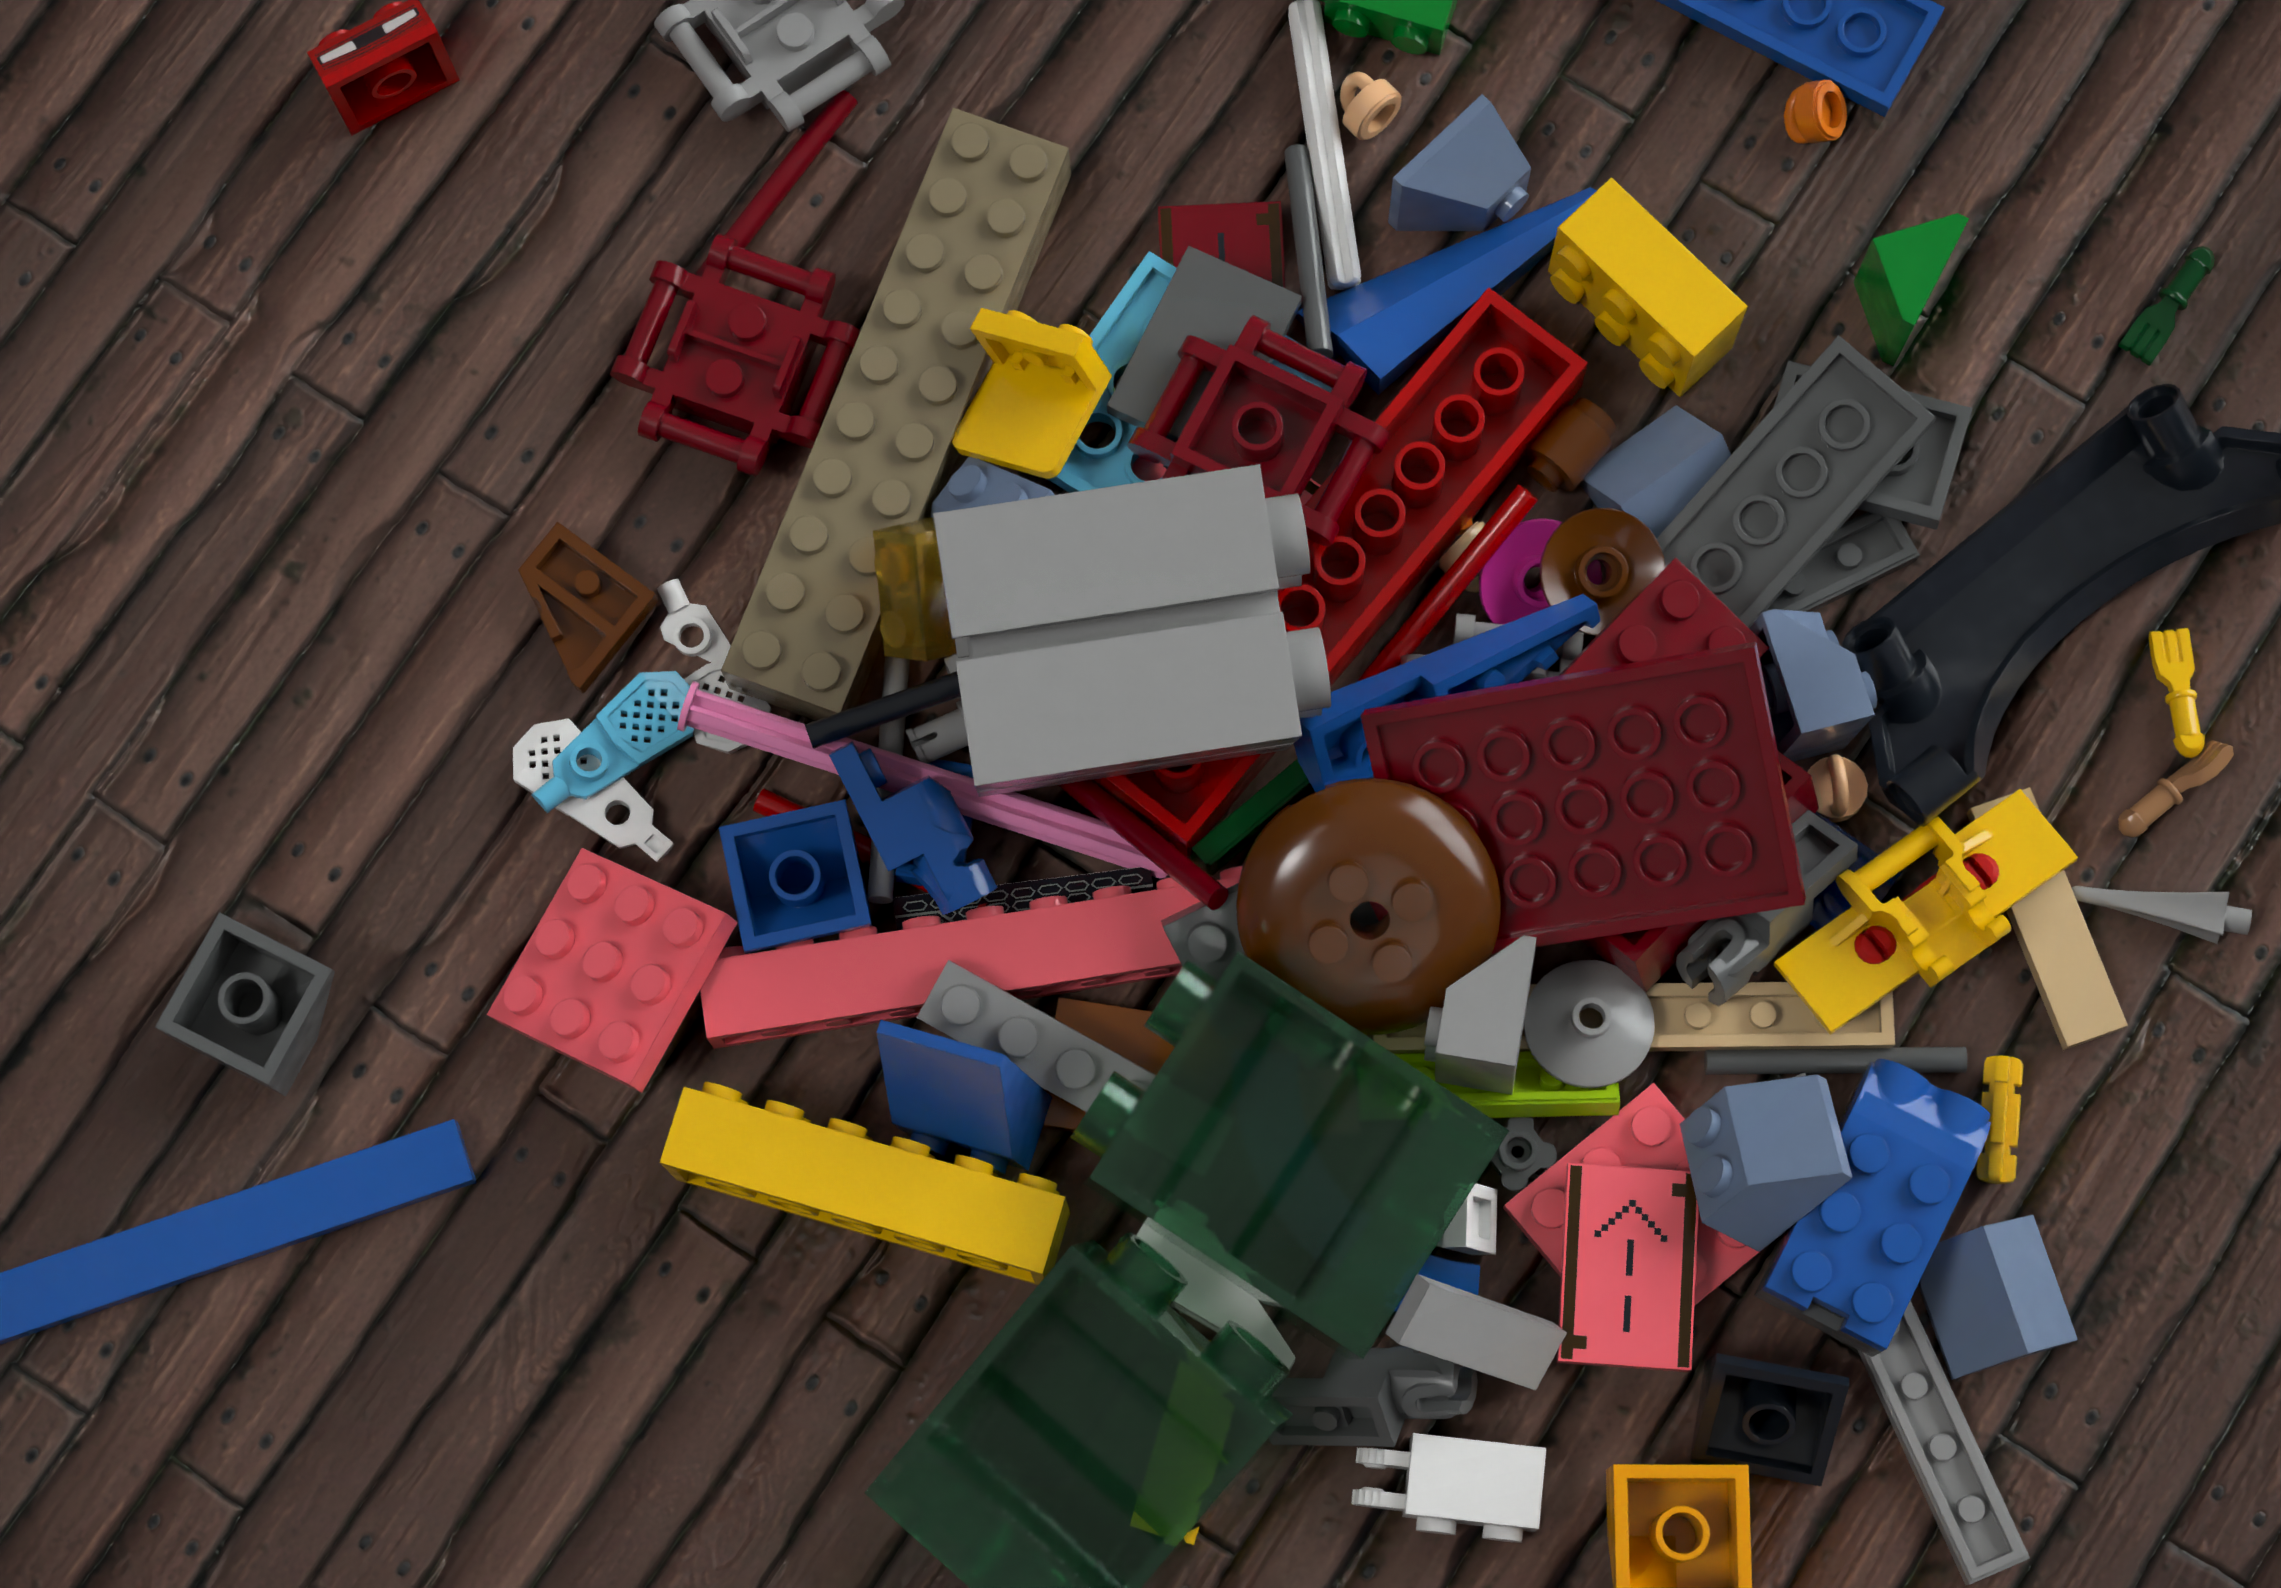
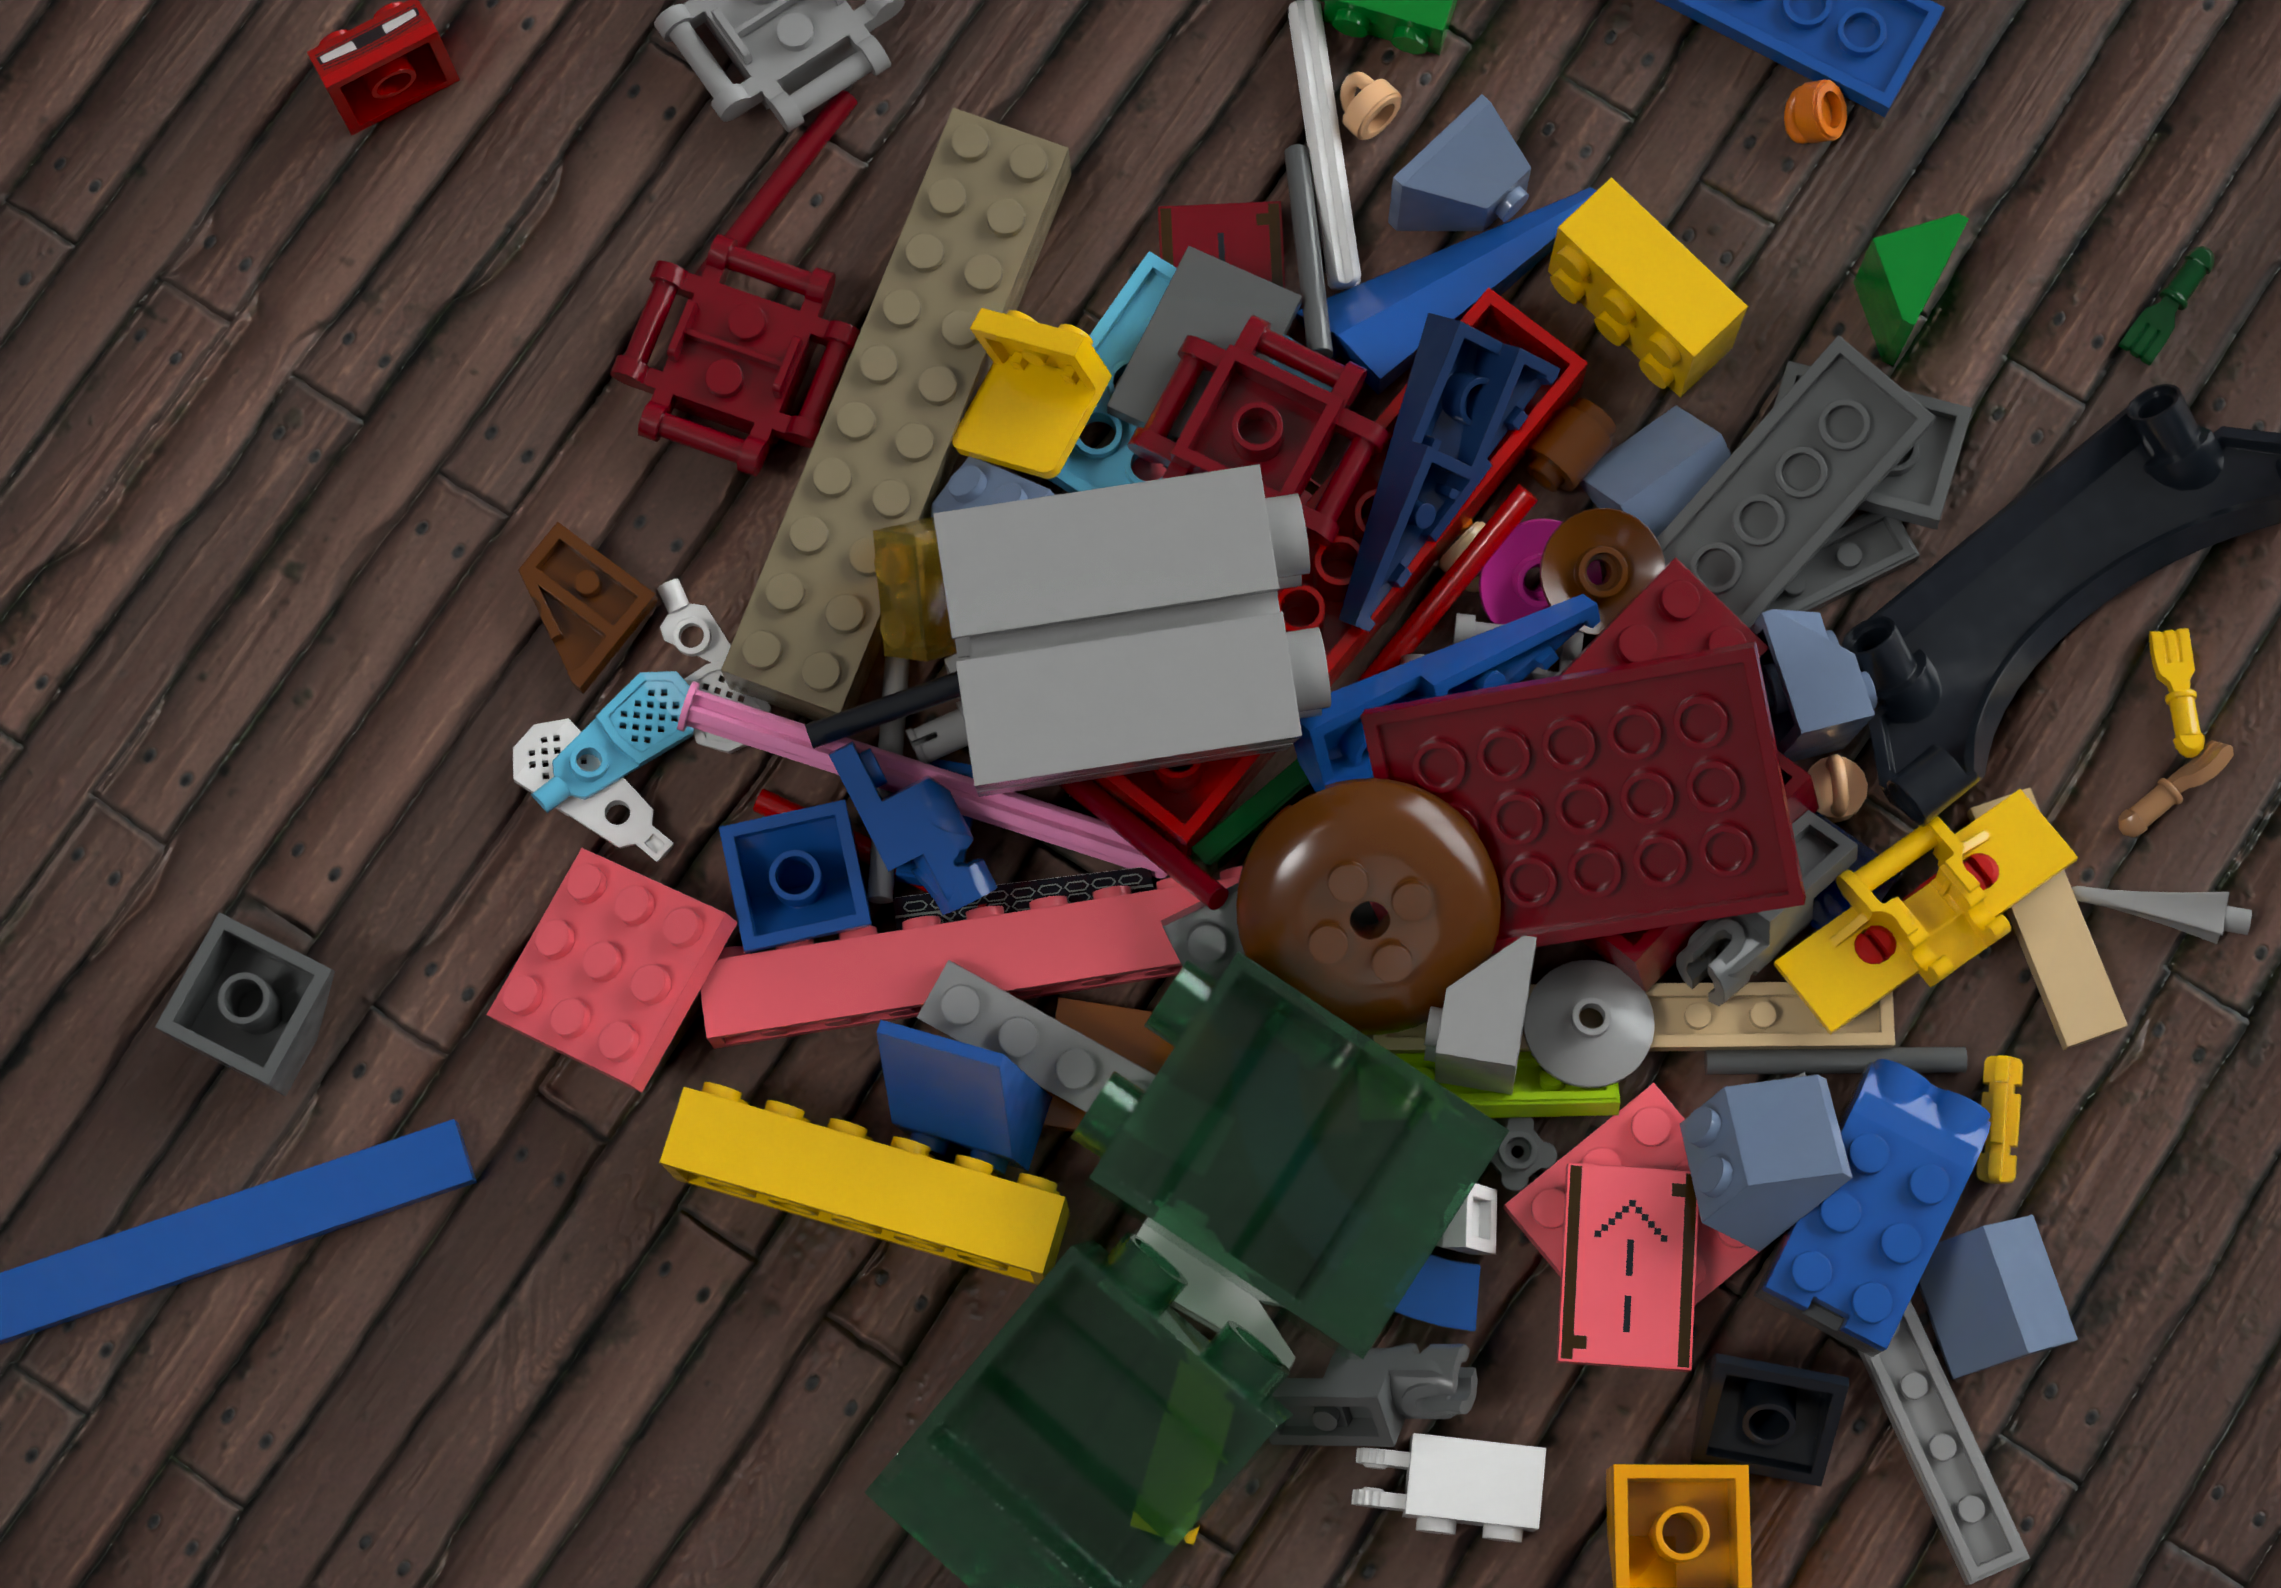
light grey tile [1385,1274,1567,1390] -> none
none -> dark blue wedge [1339,313,1560,632]

